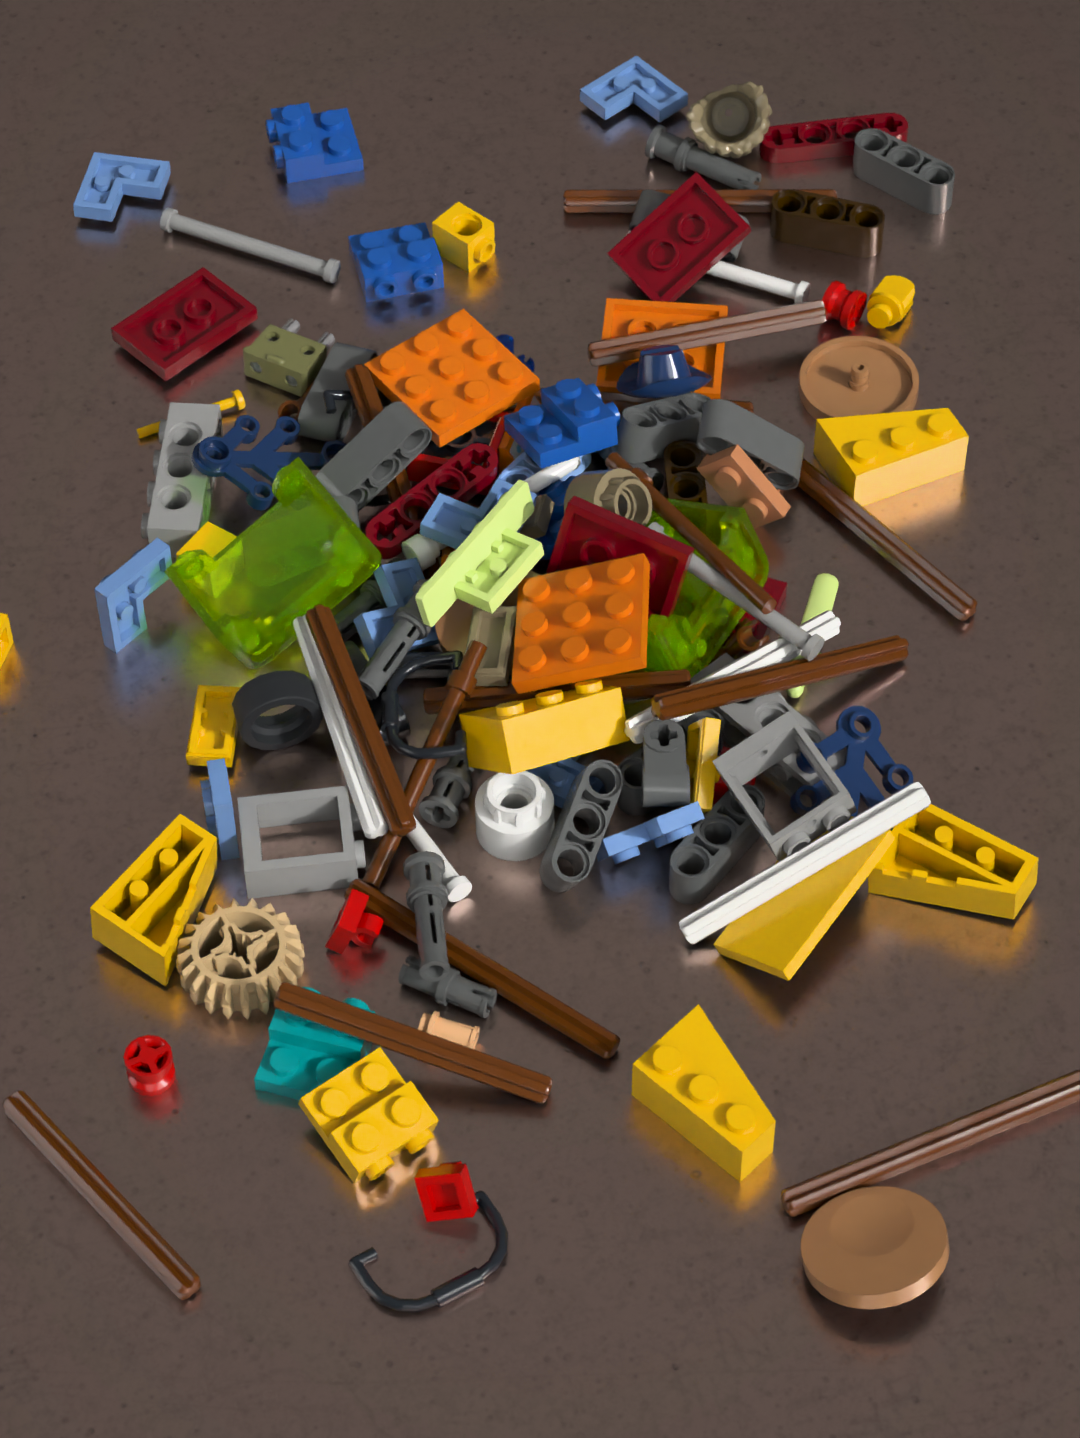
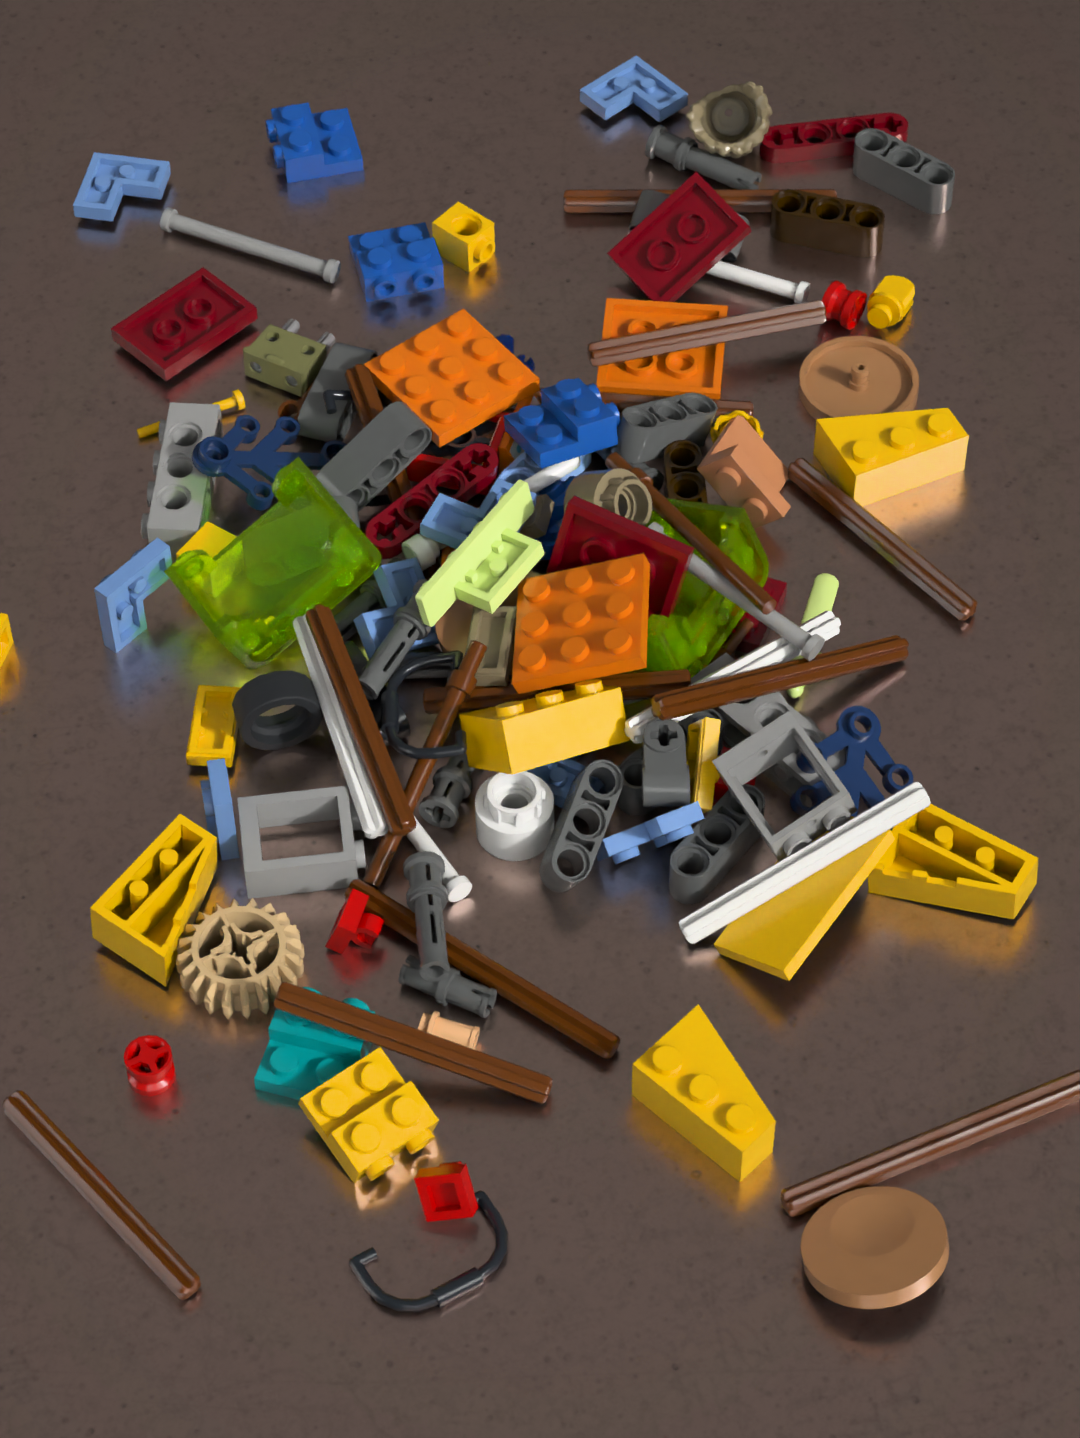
dark blue hat [616,345,712,398] -> none
dark grey beam [696,399,805,490] -> none
reddish brown hand [723,619,770,658] -> none

